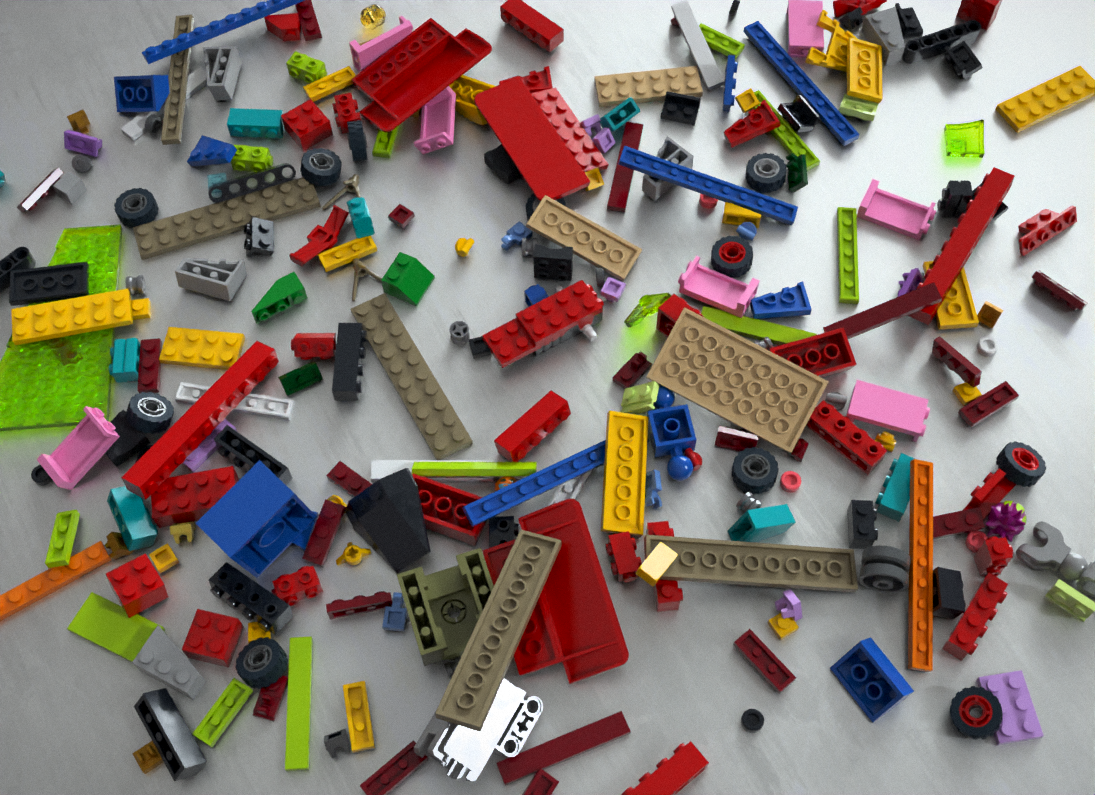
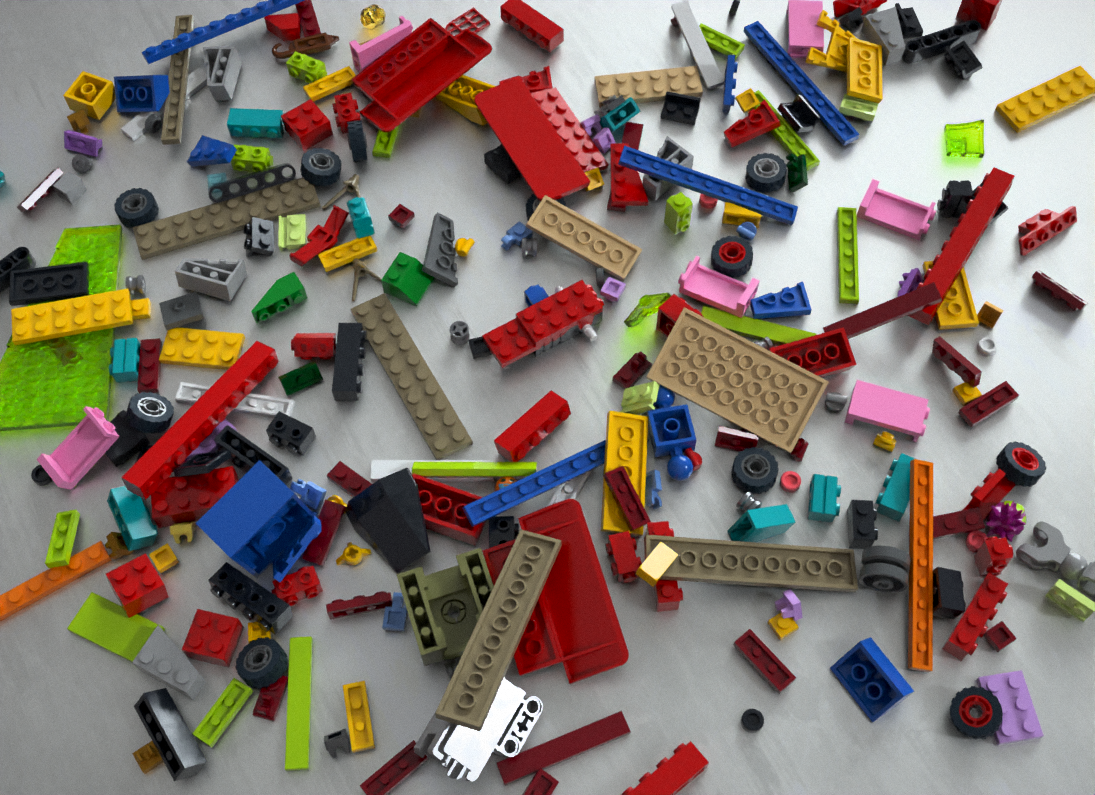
bright pink panel [414,86,456,154] -> none
black brick [533,244,573,281] -> none
red brick [806,400,887,475] -> none
none -> yellow brick [63,71,116,120]
none -> dark grey plate [159,292,204,331]
none -> black plate [173,450,232,477]
none -> black brick [266,411,316,455]
none -> reddish brown plate [272,32,339,59]
none -> blue wing [272,515,322,582]
none -> yellowish green plate [278,214,307,250]
none -> medium blue plate [290,479,327,510]
none -> dark grey wing [422,212,458,287]
none -> red window [445,7,490,37]
none -> dark grey plate [594,95,625,117]
none -> dark red plate [603,466,651,532]
none -> red wing [610,143,648,206]
none -> lime brick [664,192,693,235]
none -> teal brick [808,474,841,523]
none -> dark red plate [983,621,1017,653]

